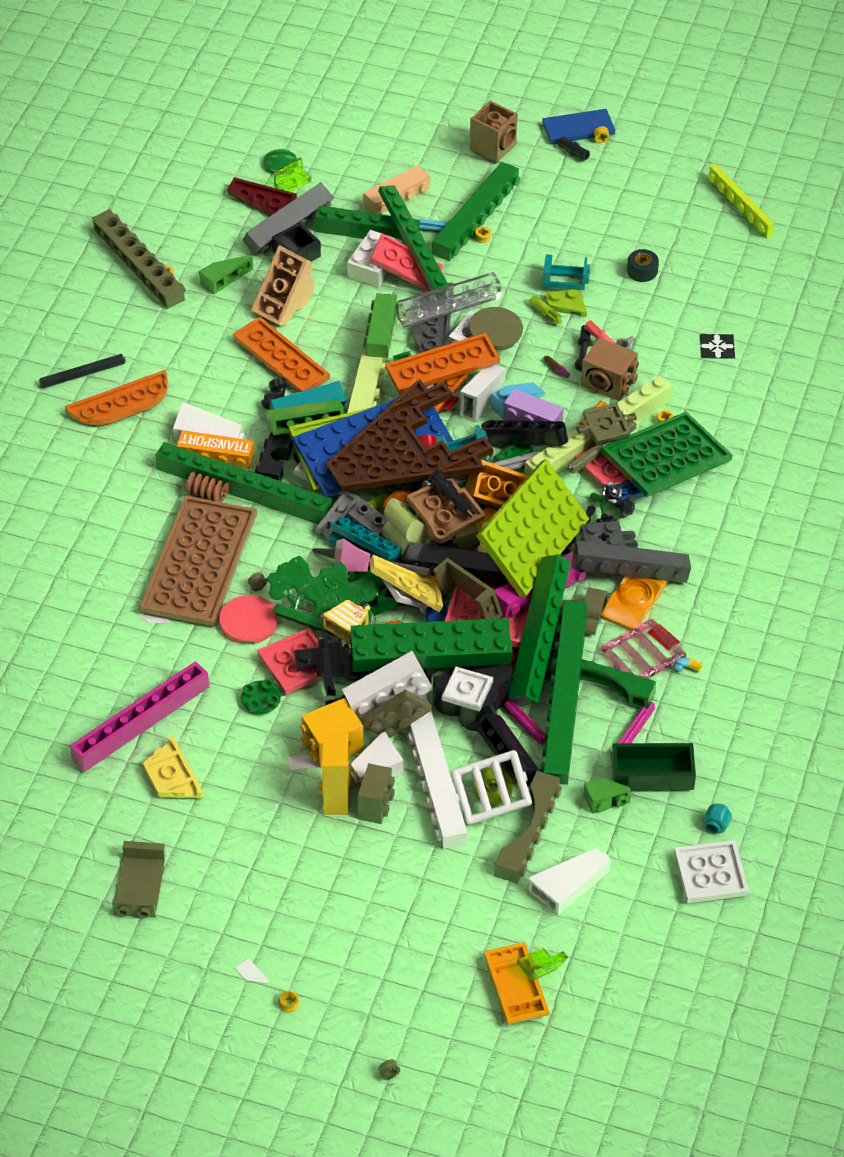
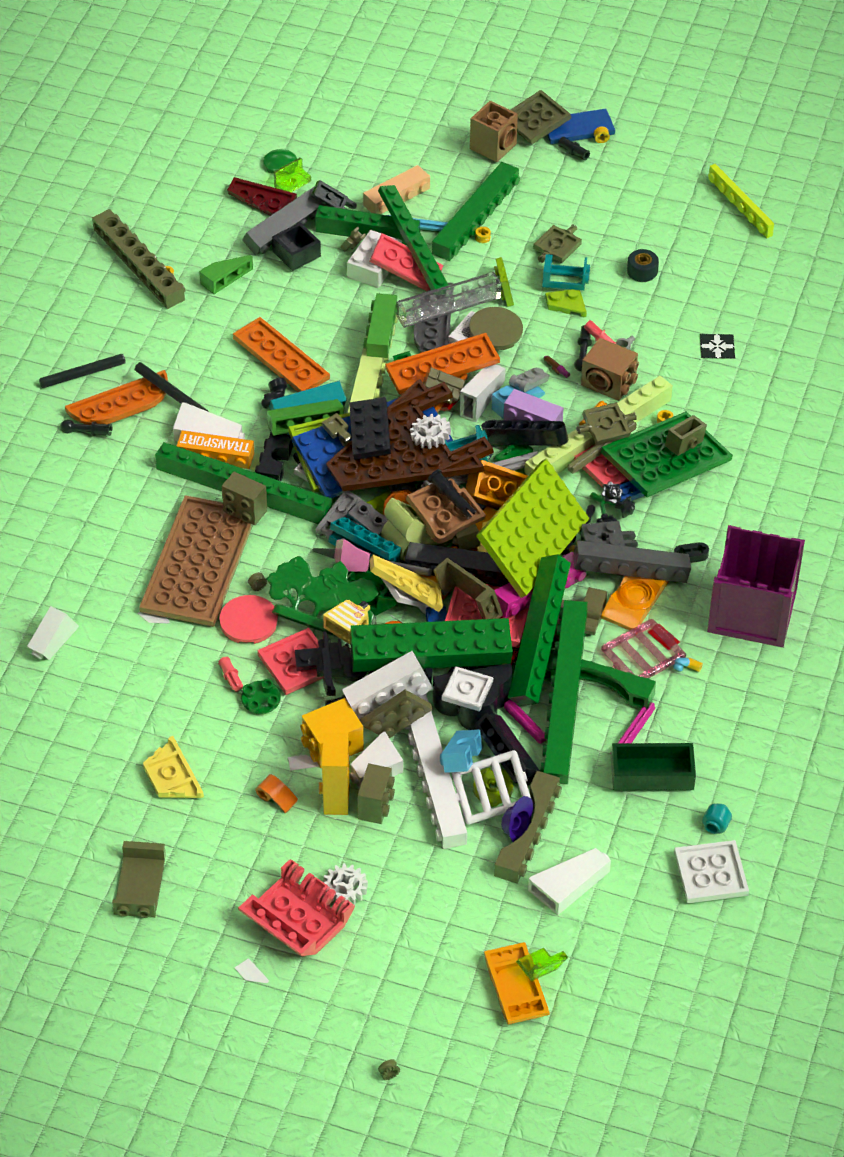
dark pink brick [70,661,209,772] -> none
nougat piece [187,472,229,502] -> none
light nougat brick [251,246,315,325] -> none
yellow bush [280,990,299,1012] -> none
lime piece [529,295,562,325] -> none
bright green slope [583,777,631,813] -> none
none -> white slope [27,606,79,660]
none -> black pin [60,419,113,436]
none -> black axle [134,362,209,412]
none -> coral axle [218,657,243,692]
none -> olive brick [222,472,267,525]
none -> coral slope [238,859,355,956]
none -> orange panel [255,774,298,813]
none -> black hinge [311,180,357,209]
none -> olive plate [322,413,352,447]
none -> white gear [324,863,368,905]
none -> olive plate [340,227,366,252]
none -> black plate [349,397,391,460]
none -> white gear [410,414,451,449]
none -> olive brick [423,367,465,404]
none -> medium azure arch [440,729,483,773]
none -> lime wing [494,257,514,307]
none -> dark purple piece [501,796,533,842]
none -> light grey plate [509,367,550,392]
none -> olive plate [510,90,571,144]
none -> olive plate [533,224,582,263]
none -> olive brick [665,415,707,456]
none -> black beam [674,542,709,563]
none -> magenta container [707,525,805,648]

